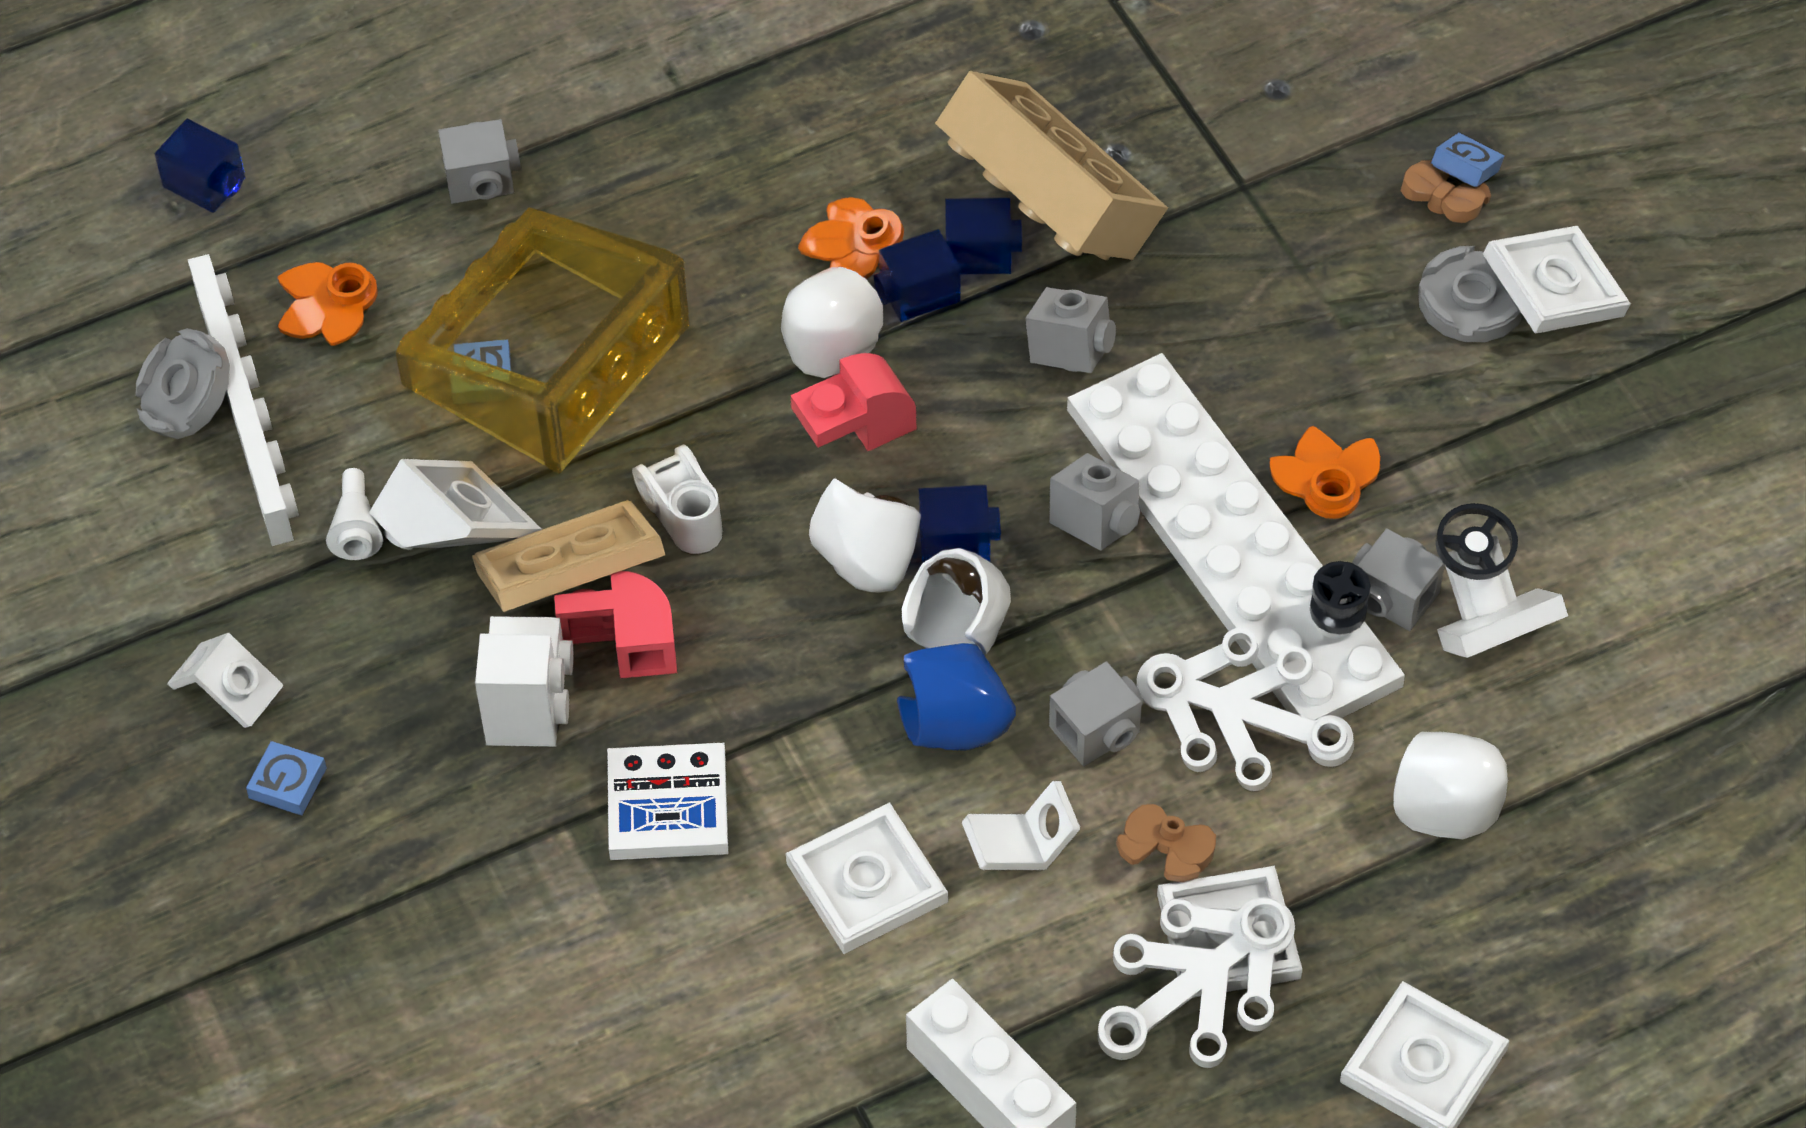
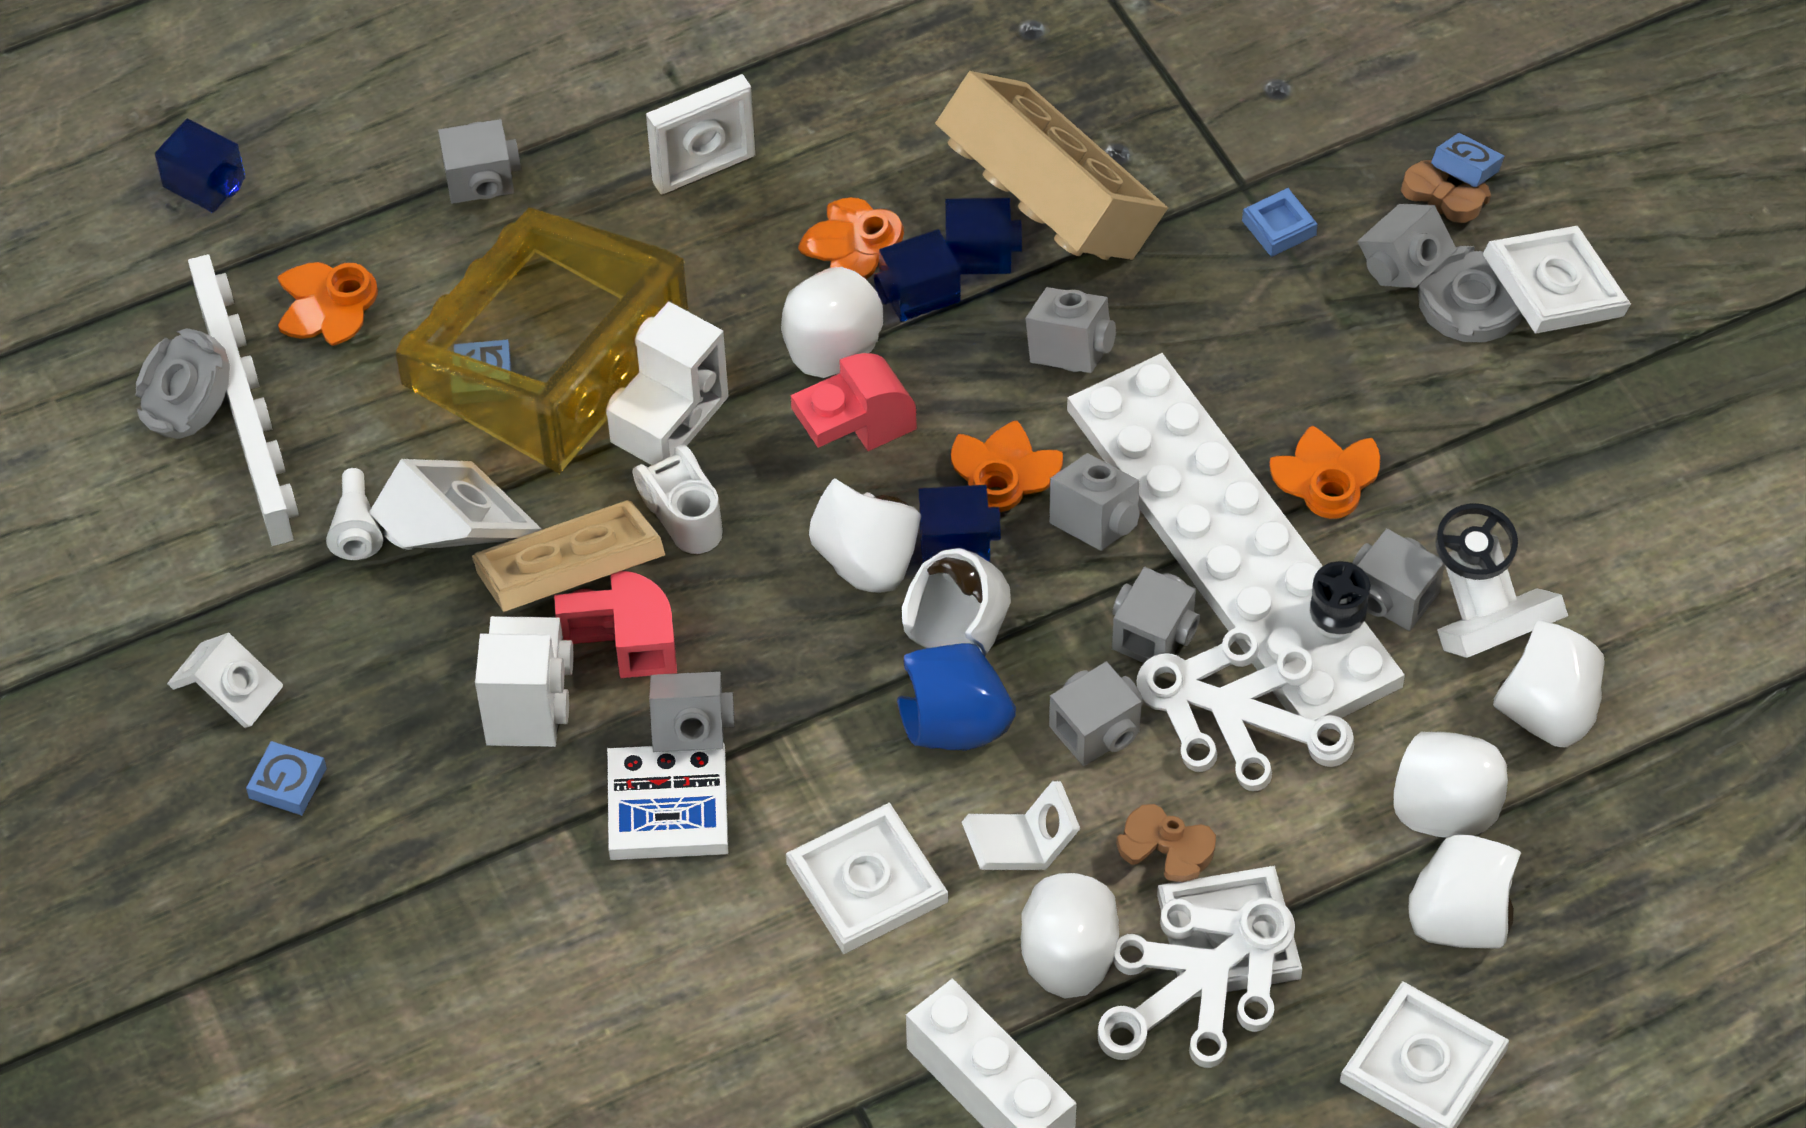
none -> white brick [606,301,729,465]
none -> white tile [646,74,755,195]
none -> light grey brick [649,672,735,752]
none -> orange plate [951,421,1063,512]
none -> white piece [1021,873,1119,999]
none -> light grey brick [1112,567,1200,663]
none -> medium blue tile [1242,188,1318,257]
none -> light grey brick [1357,204,1457,288]
none -> white piece [1408,835,1521,949]
none -> white piece [1493,620,1605,748]

